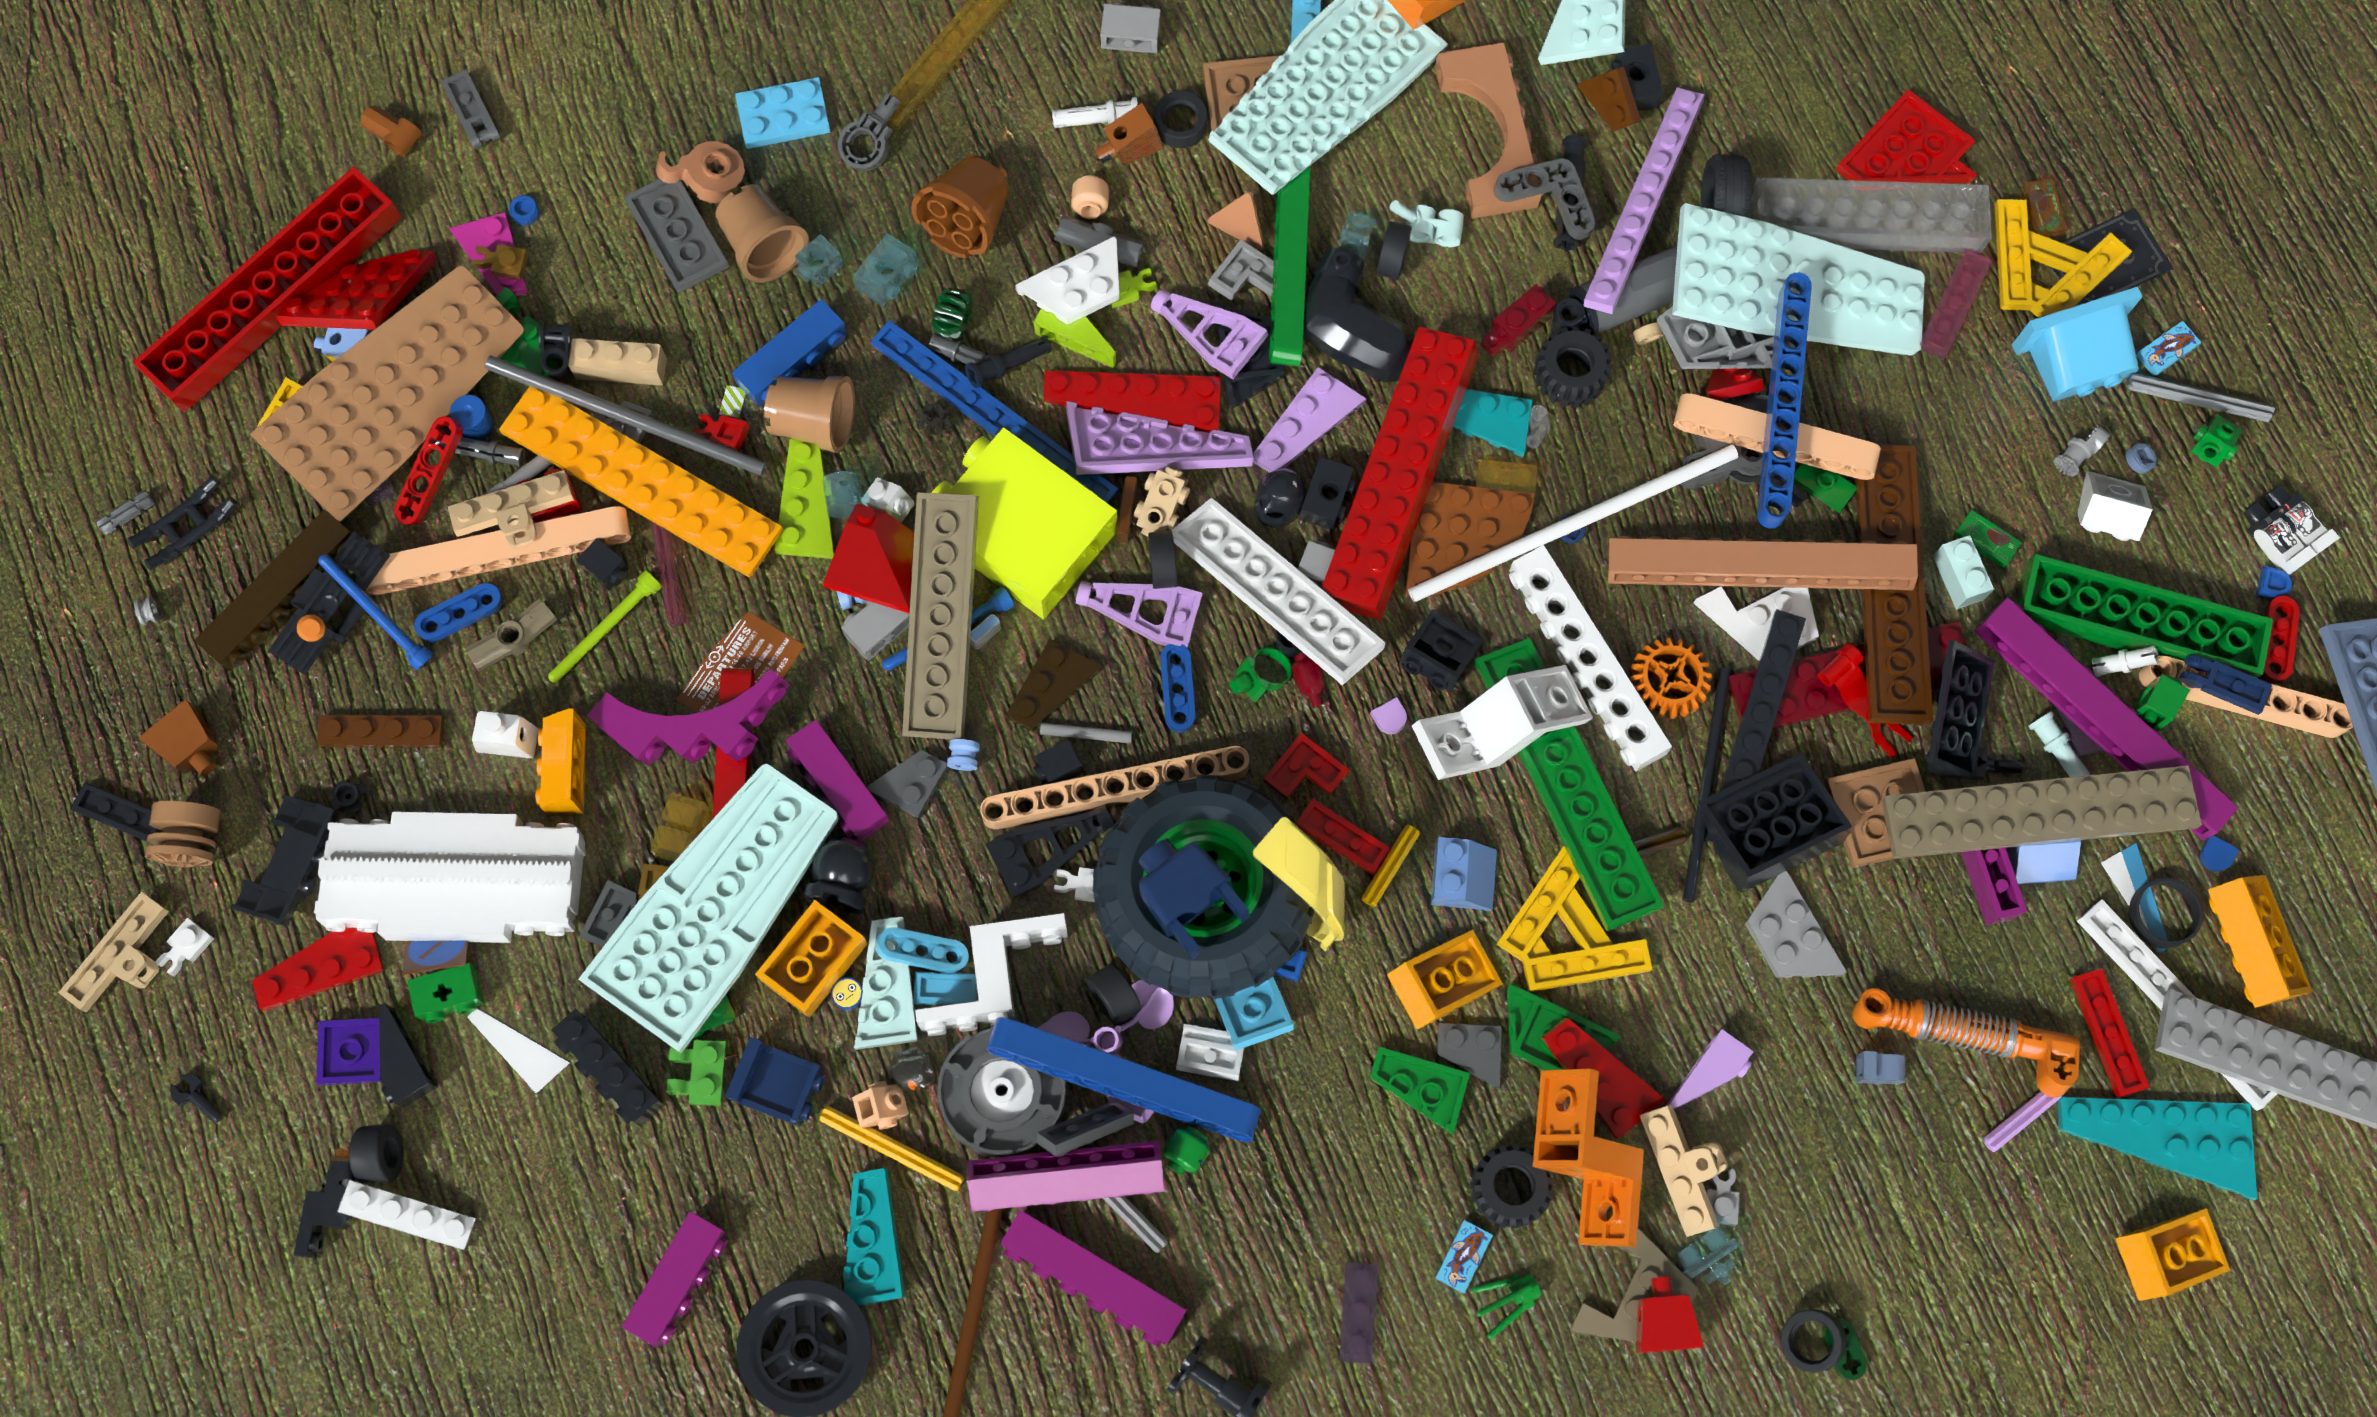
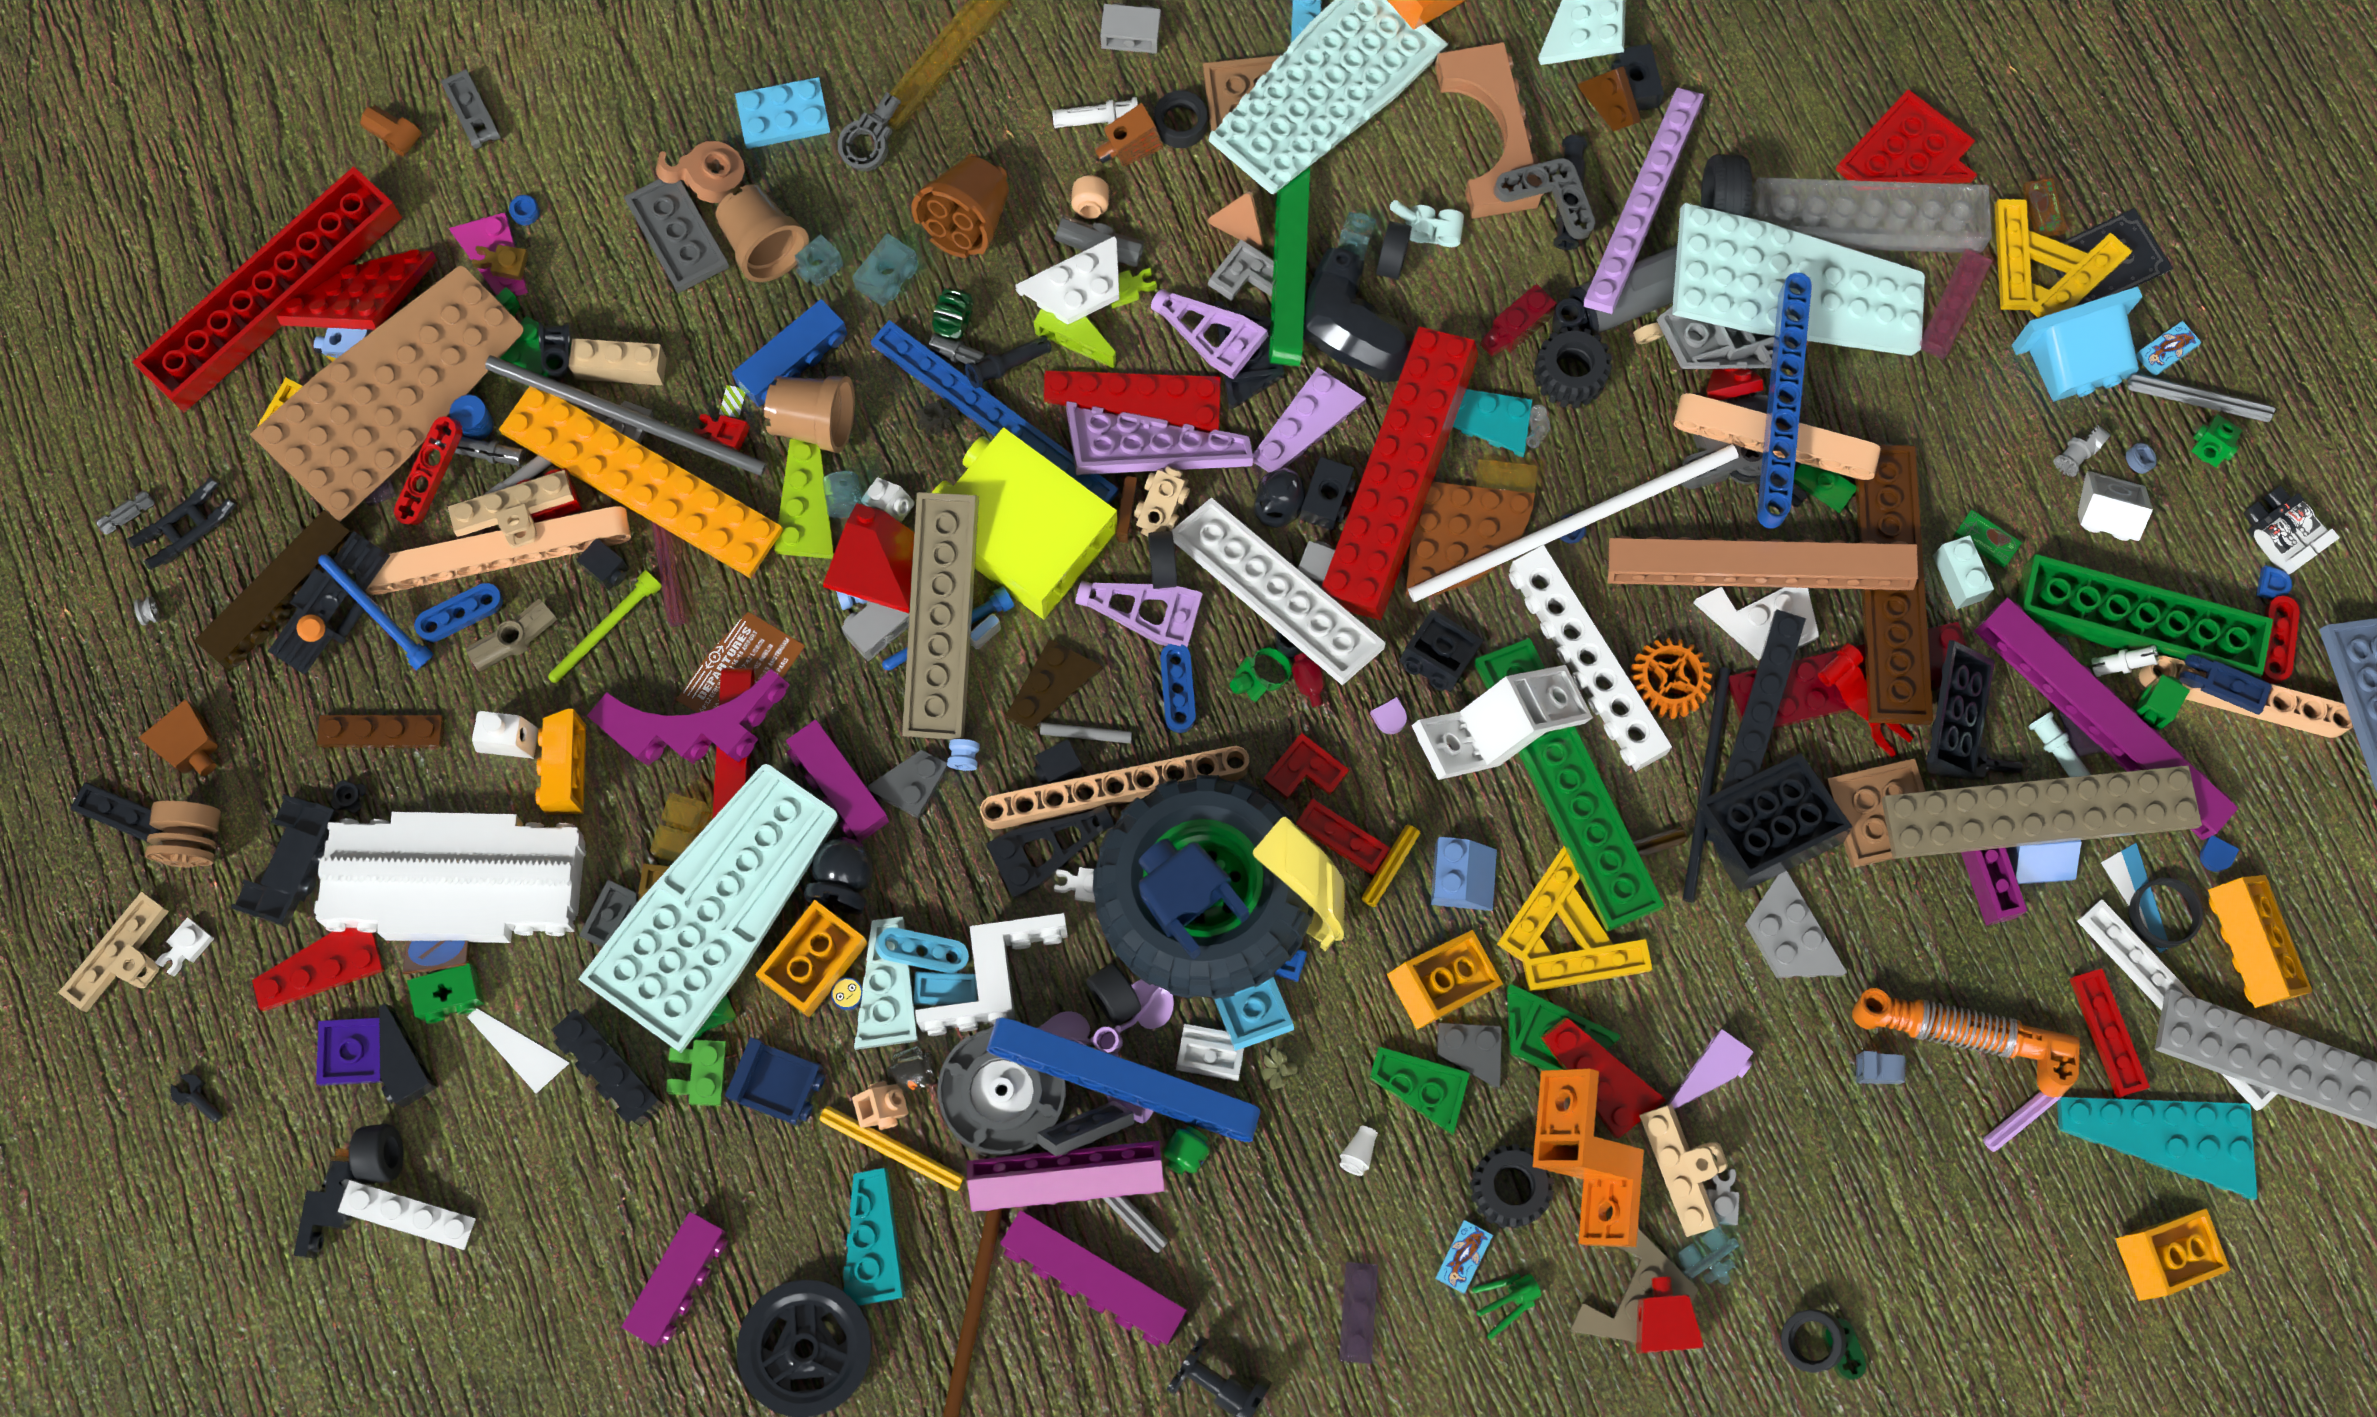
none -> olive plant [1262,1047,1297,1089]
none -> white cone [1340,1125,1378,1176]

